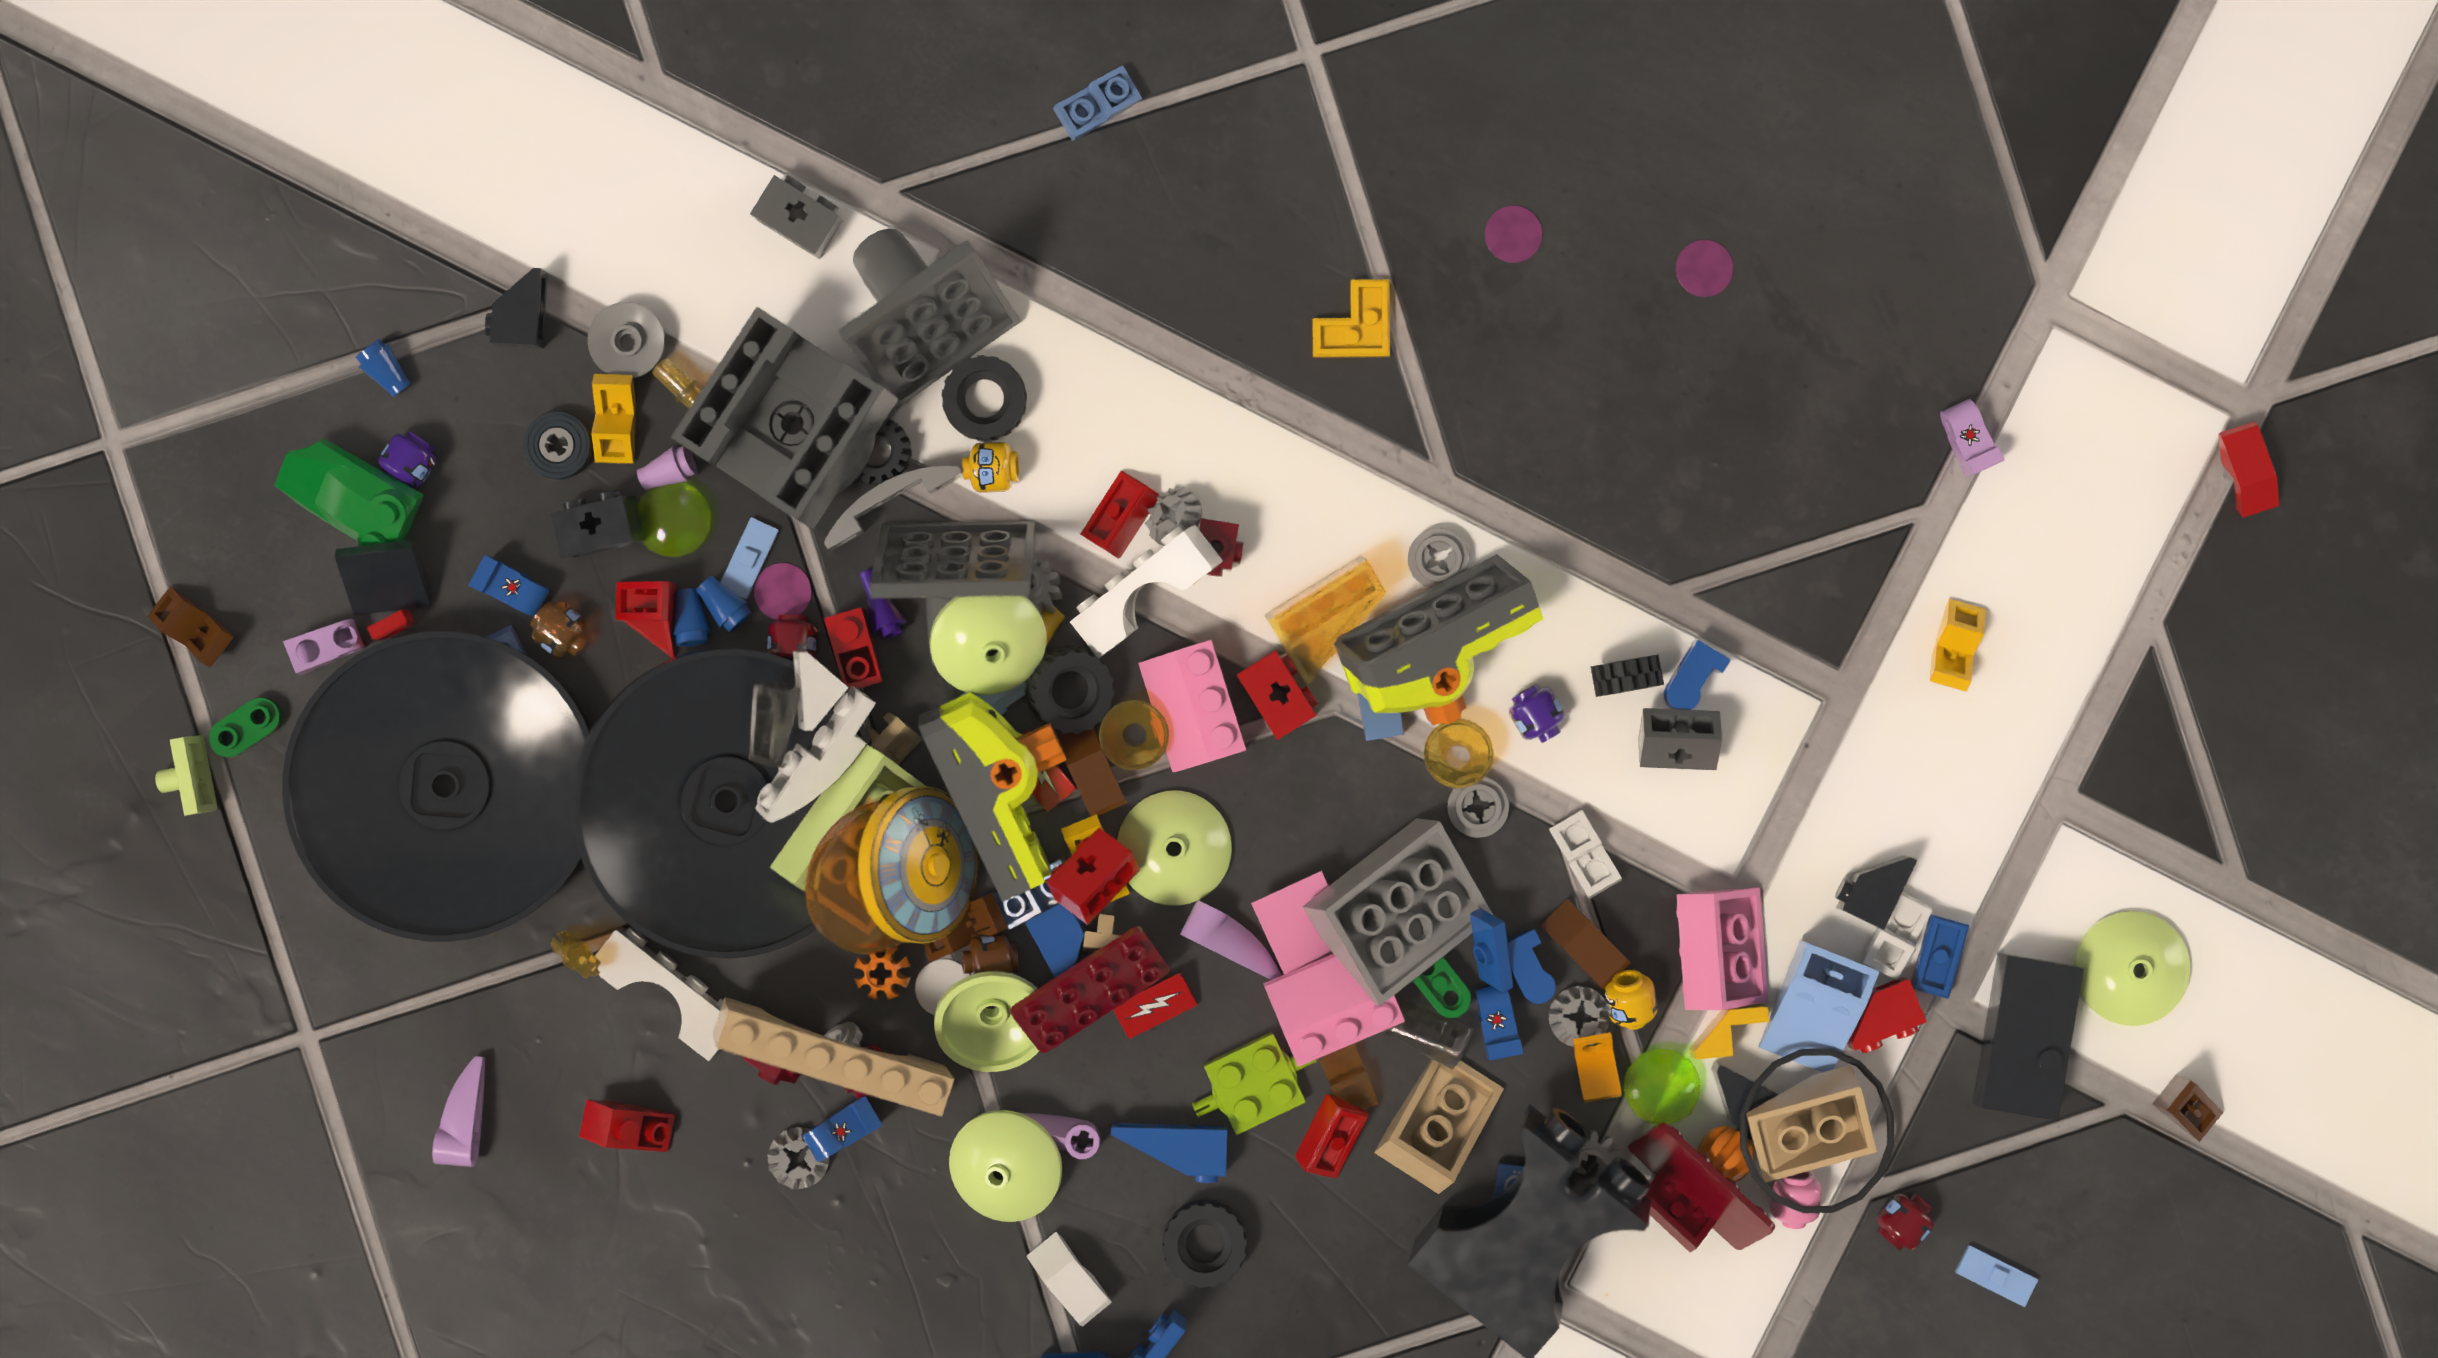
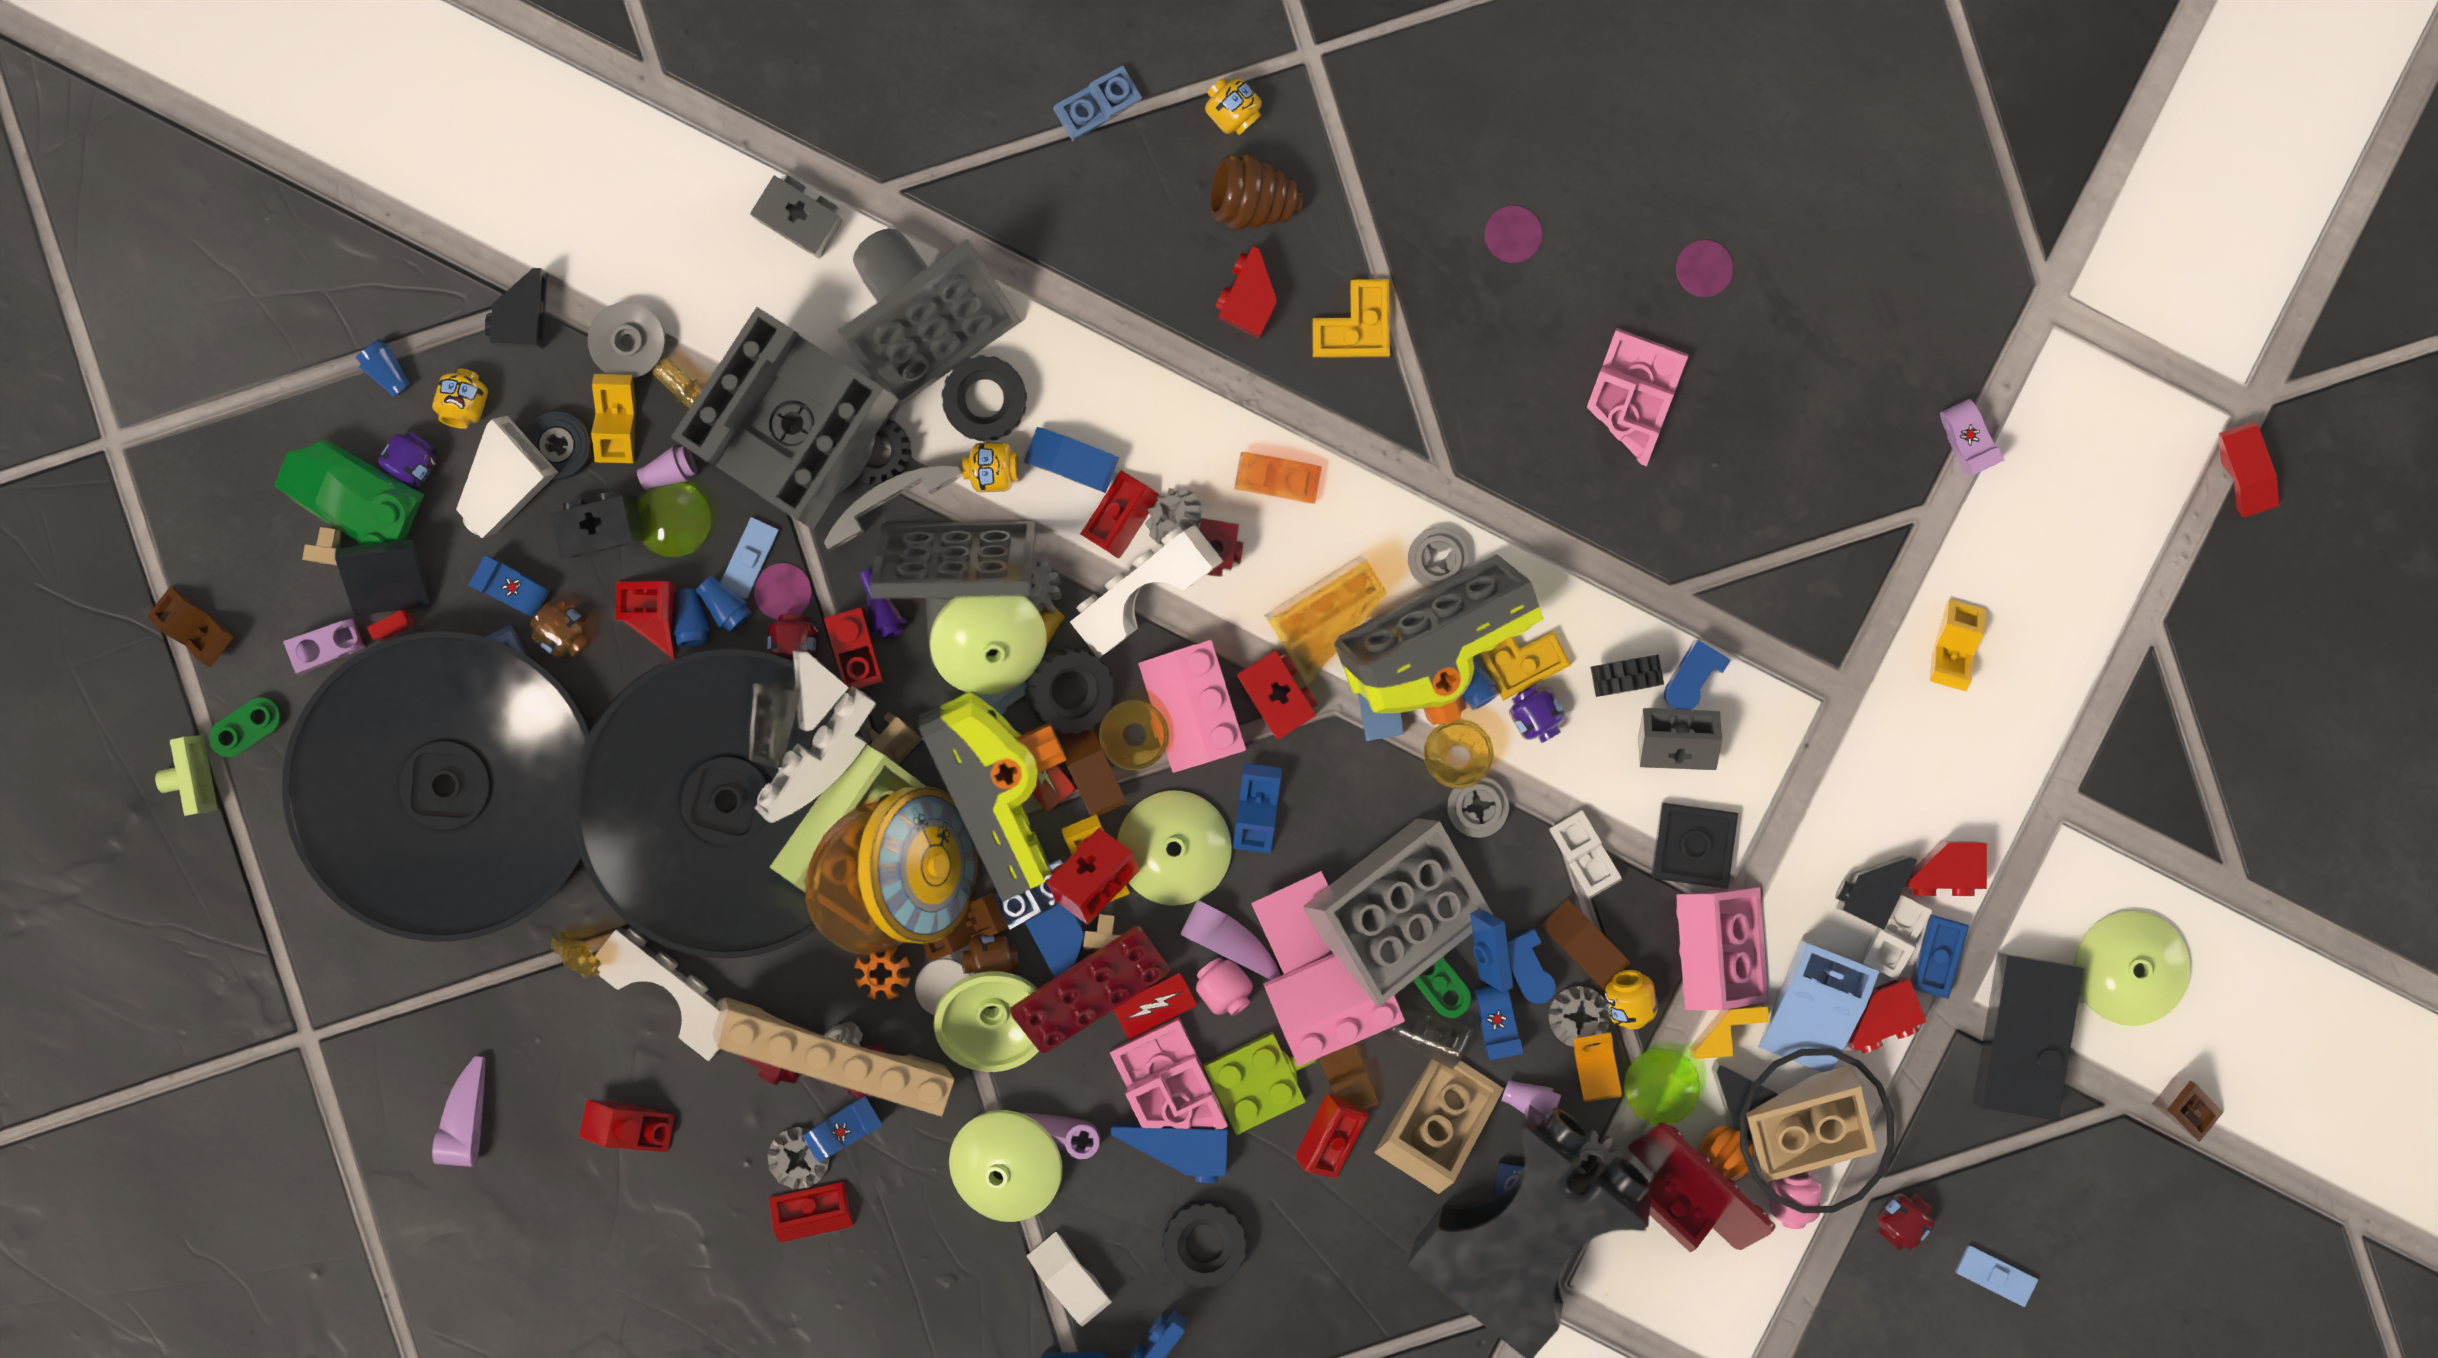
none -> tan tile [302,527,343,565]
none -> yellow head [432,369,488,429]
none -> white slope [456,415,558,538]
none -> red slope [769,1181,853,1242]
none -> blue slope [1024,426,1120,493]
none -> bright pink slope [1110,1017,1227,1129]
none -> bright pink head [1196,957,1253,1016]
none -> yellow head [1205,77,1262,135]
none -> reddish brown piece [1210,153,1303,230]
none -> red slope [1215,246,1277,339]
none -> blue slope [1233,763,1282,854]
none -> clear orange slope [1234,452,1322,504]
none -> blue cone [1462,660,1499,711]
none -> yellow tile [1478,631,1571,701]
none -> lavender cone [1501,1079,1561,1117]
none -> bright pink slope [1587,328,1689,466]
none -> black tile [1651,802,1738,889]
none -> red slope [1905,841,1987,896]

